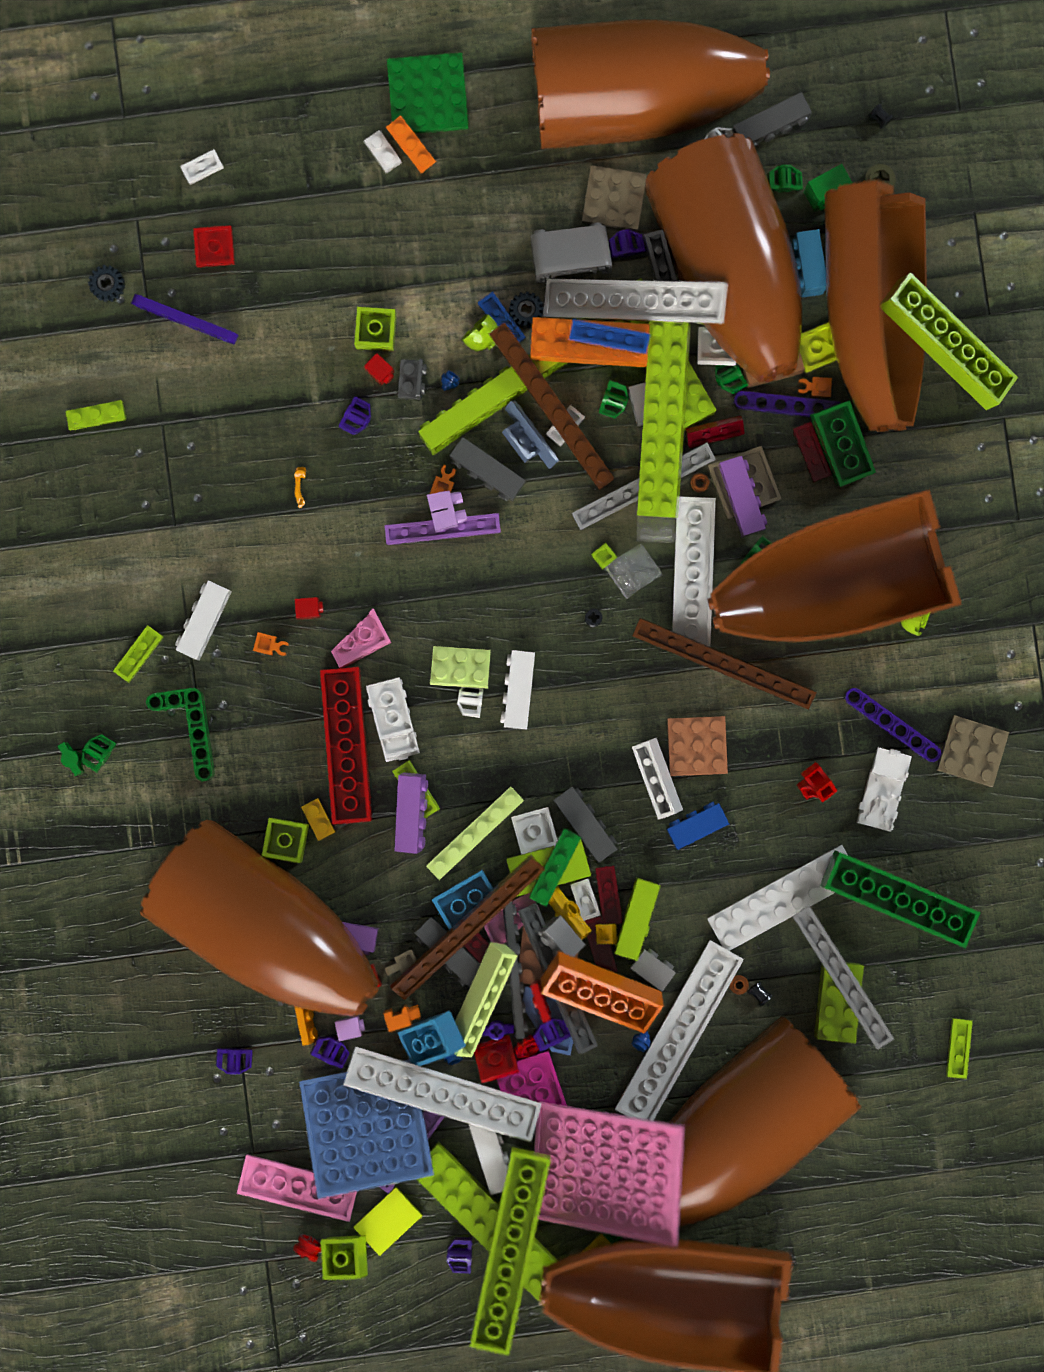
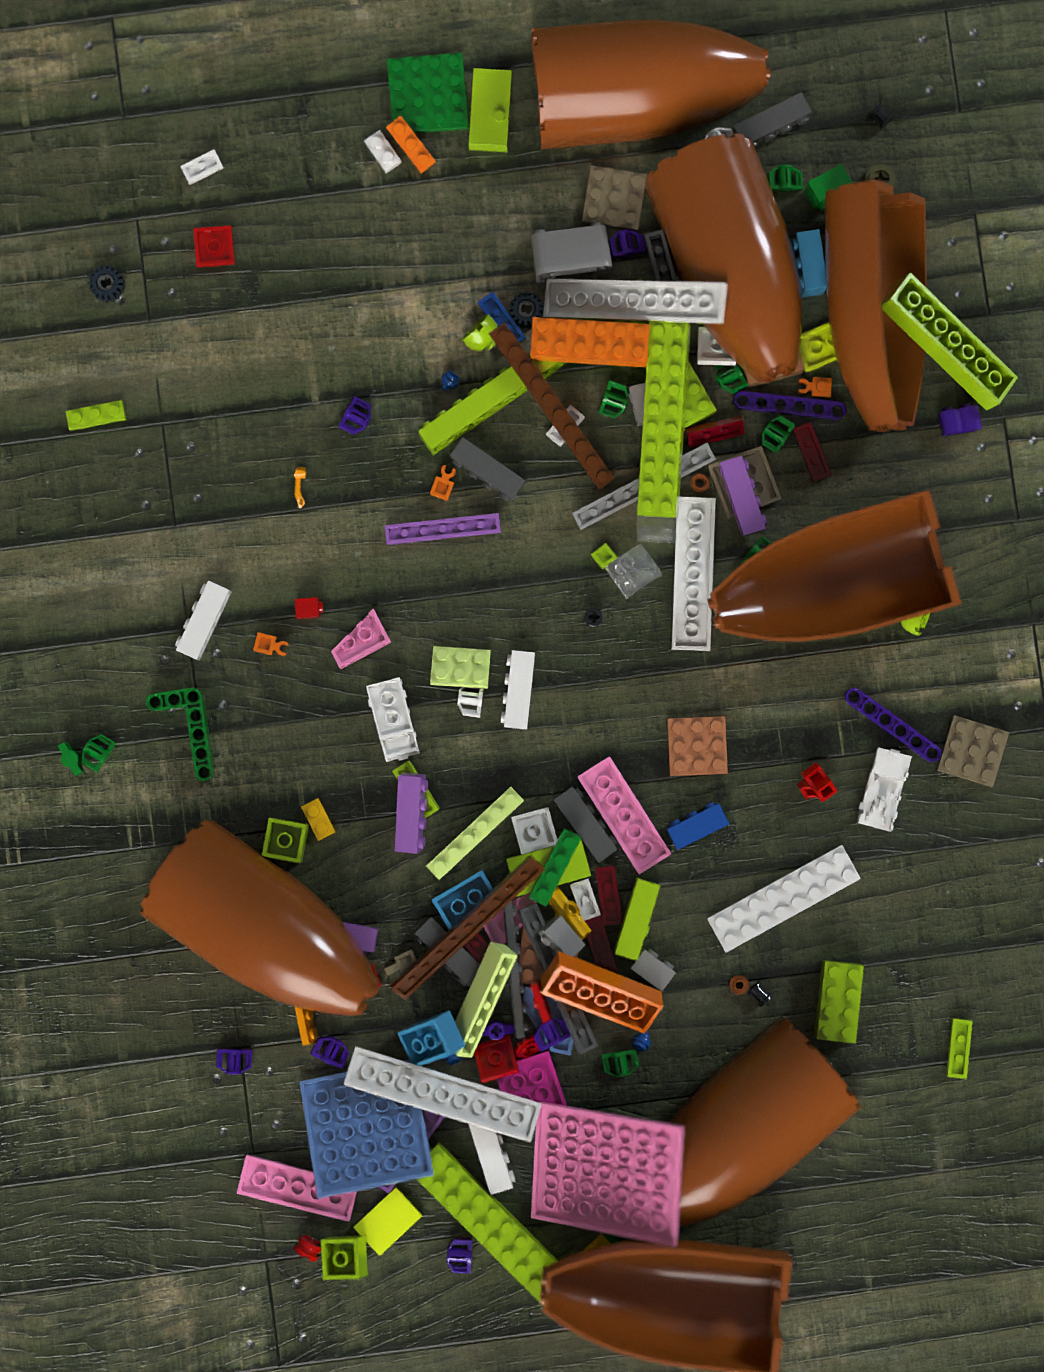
lime plate [113,625,164,683] -> none
dark purple beam [131,294,238,344] -> none
red brick [320,667,373,825] -> none
lavender brick [335,1015,365,1041] -> none
lime brick [354,307,397,352] -> none
red brick [364,353,394,386] -> none
orange hips [383,1003,421,1032] -> none
dark grey bracket [398,359,427,400] -> none
lavender hips [427,490,467,533] -> none
lime brick [470,1147,551,1355] -> none
sand blue bracket [502,400,559,469] -> none
blue plate [569,319,650,355] -> none
yellow tile [596,924,618,944] -> none
white plate [615,940,744,1121] -> none
reddish brown plate [632,618,817,710] -> none
white brick [632,738,683,820] -> none
light grey plate [792,906,894,1049] -> none
green brick [810,400,876,487] -> none
green brick [820,850,981,948] -> none
none -> lime brick [469,68,512,152]
none -> bright pink plate [577,756,671,874]
none -> green piece [601,1049,639,1077]
none -> green piece [762,416,795,454]
none -> dark purple brick [938,403,982,437]

